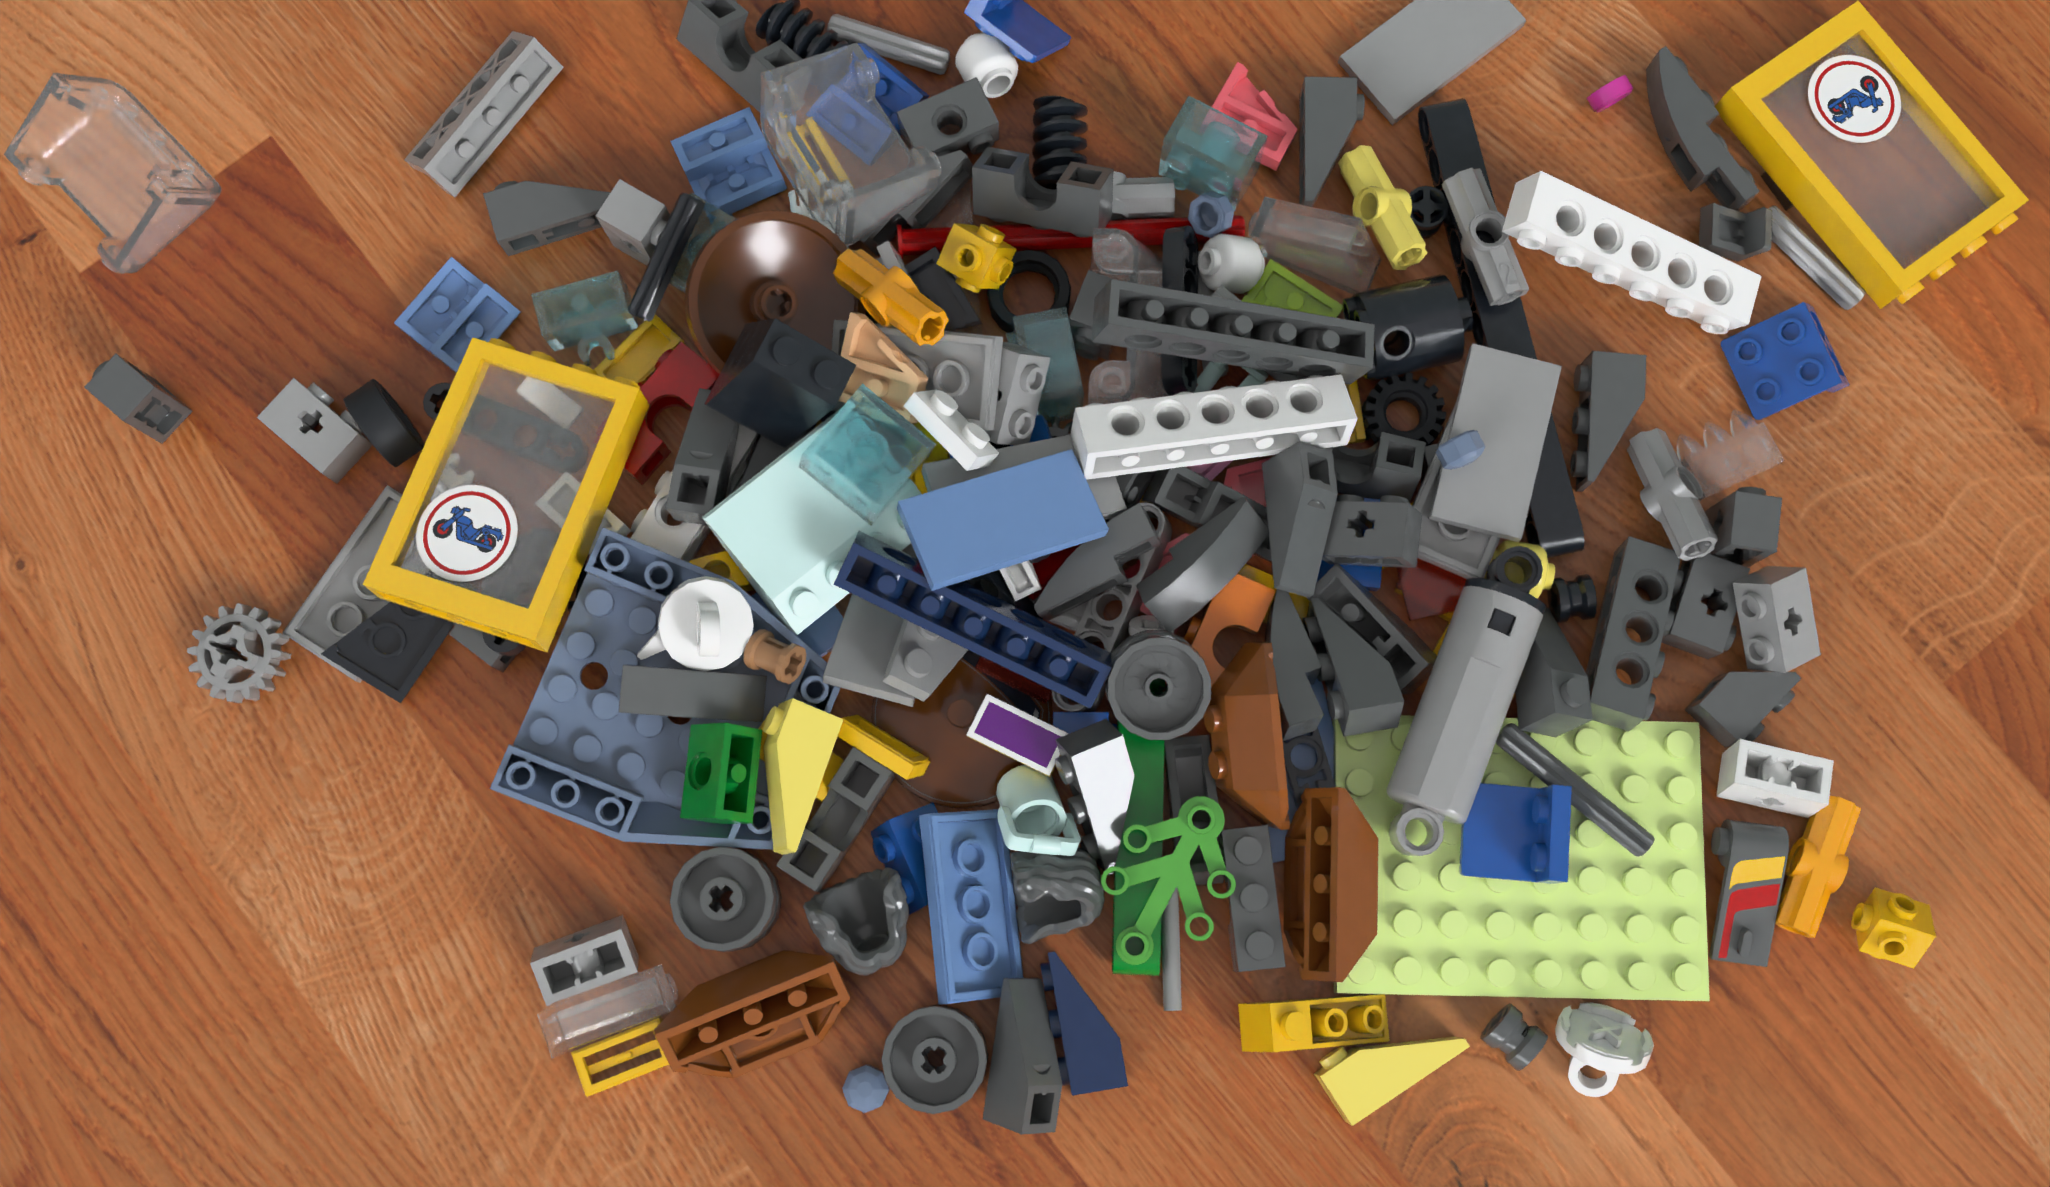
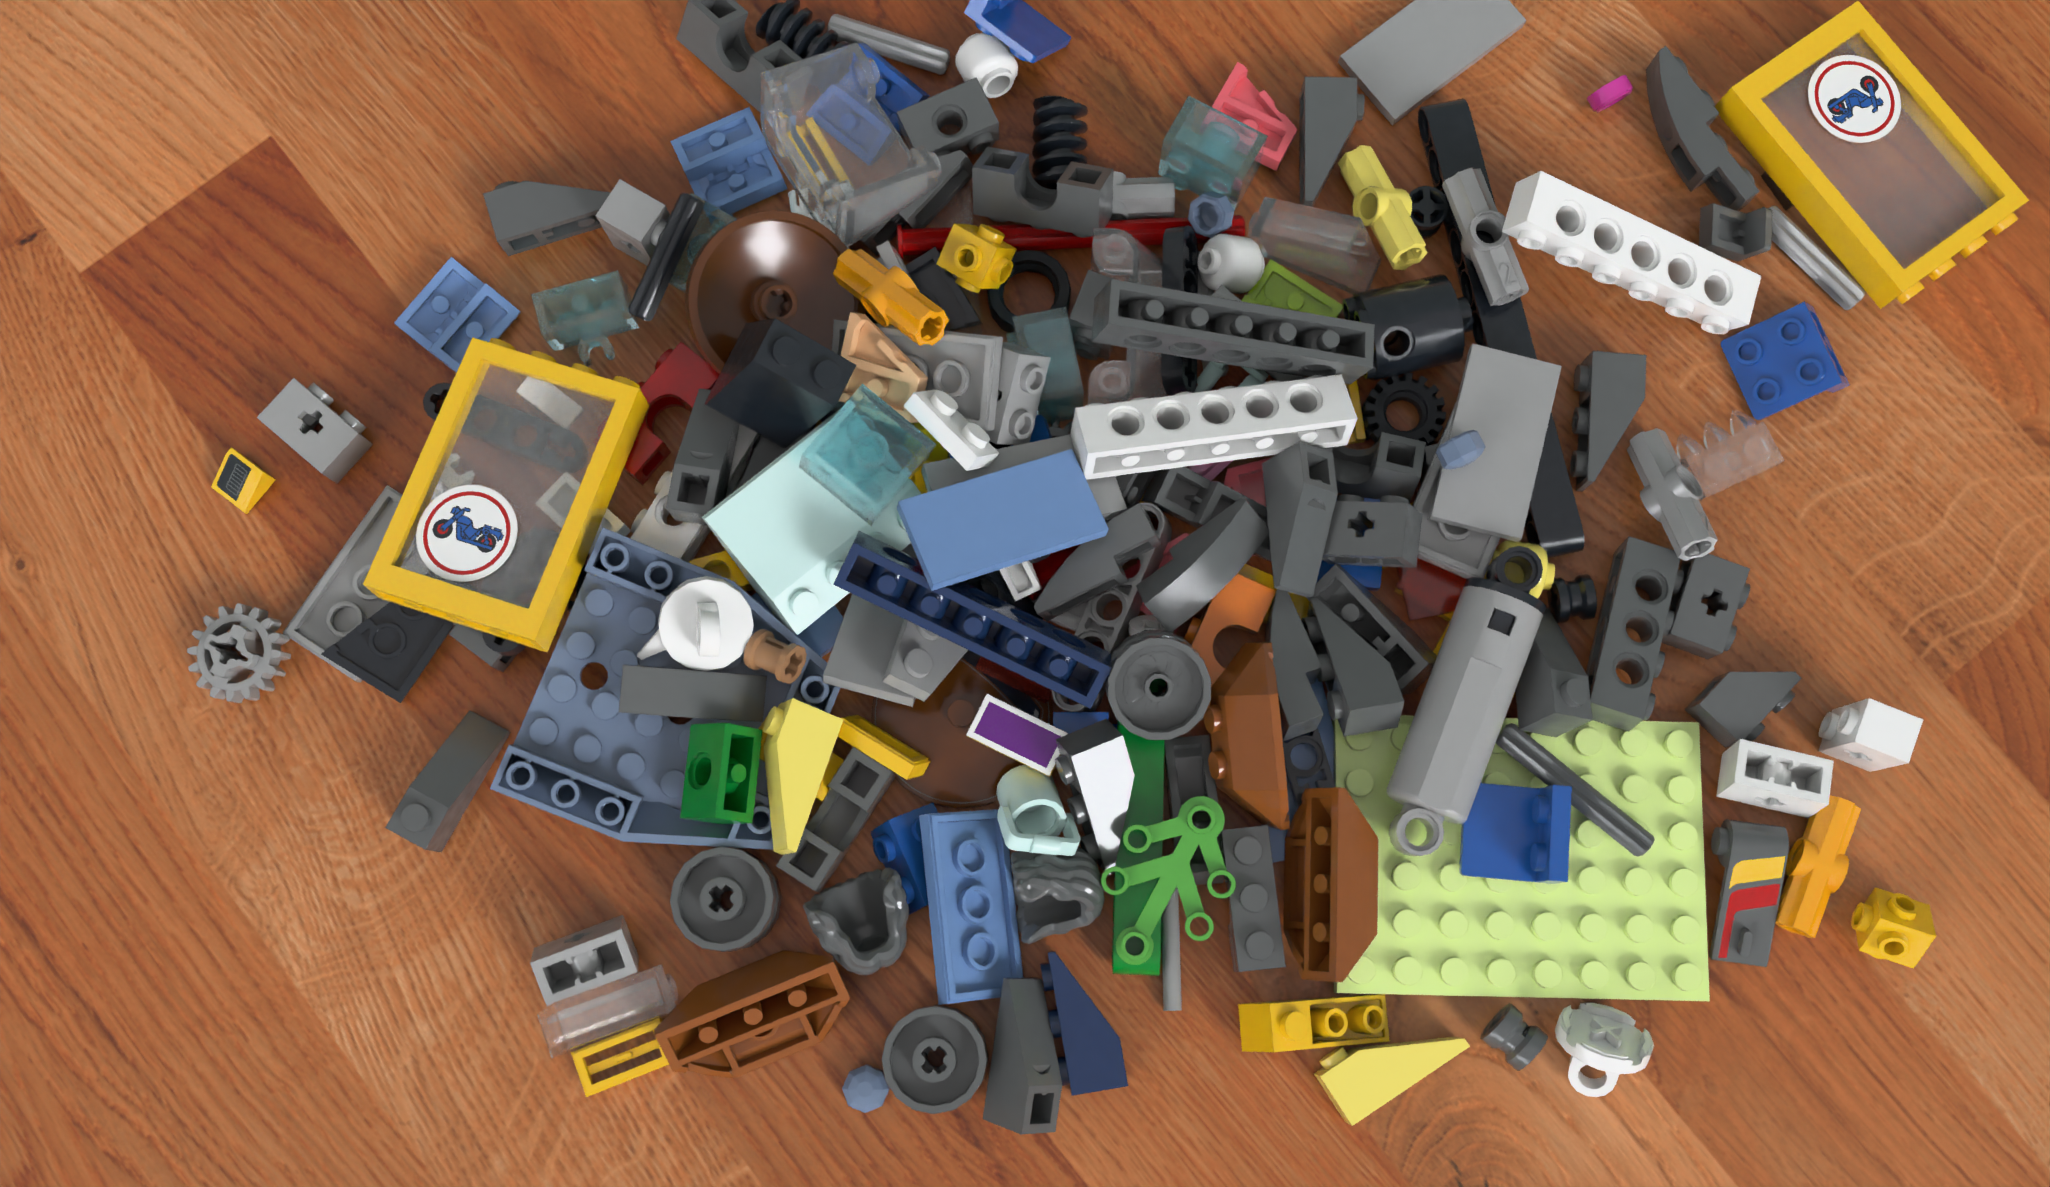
clear windscreen [4,73,222,274] -> none
dark grey brick [84,354,193,444] -> none
black tyre [344,379,425,467] -> none
light grey fence [404,31,564,197] -> none
yellow tile [594,314,686,384] -> none
dark grey brick [1705,487,1782,568] -> none
light grey brick [1732,566,1821,673] -> none
none -> slope [211,447,276,514]
none -> dark grey slope [385,710,511,853]
none -> white brick [1819,698,1923,772]

